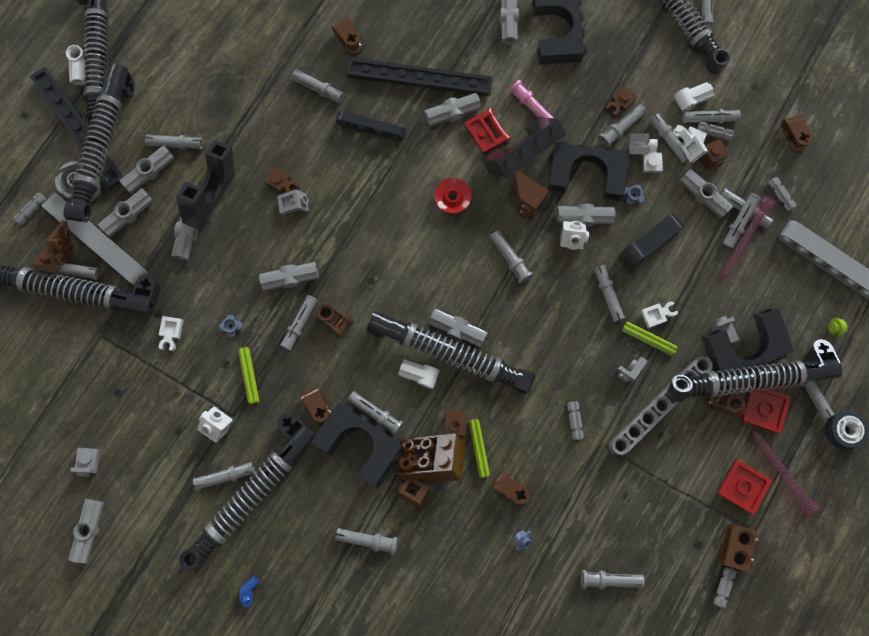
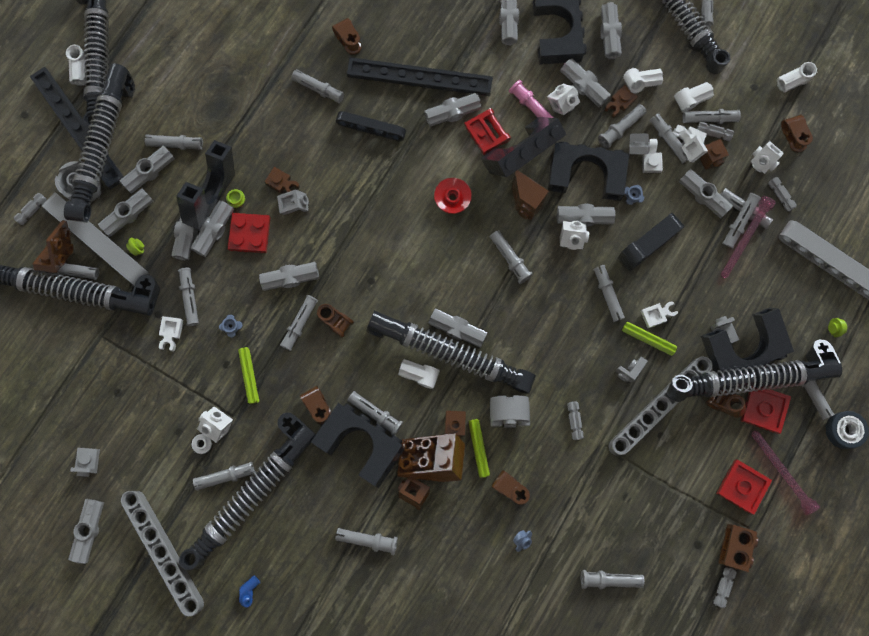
none -> light grey beam [121,491,204,616]
none -> lime plate [126,238,144,256]
none -> light grey pin [178,268,199,326]
none -> light grey piece [191,200,234,257]
none -> white plate [192,434,212,454]
none -> lime plate [226,189,245,208]
none -> red plate [228,213,271,253]
none -> light grey brick [490,396,530,428]
none -> white brick [547,84,580,115]
none -> light grey piece [561,59,611,107]
none -> light grey piece [601,2,622,59]
none -> white piece [623,68,663,93]
none -> white brick [750,141,784,174]
none -> white piece [777,62,817,93]

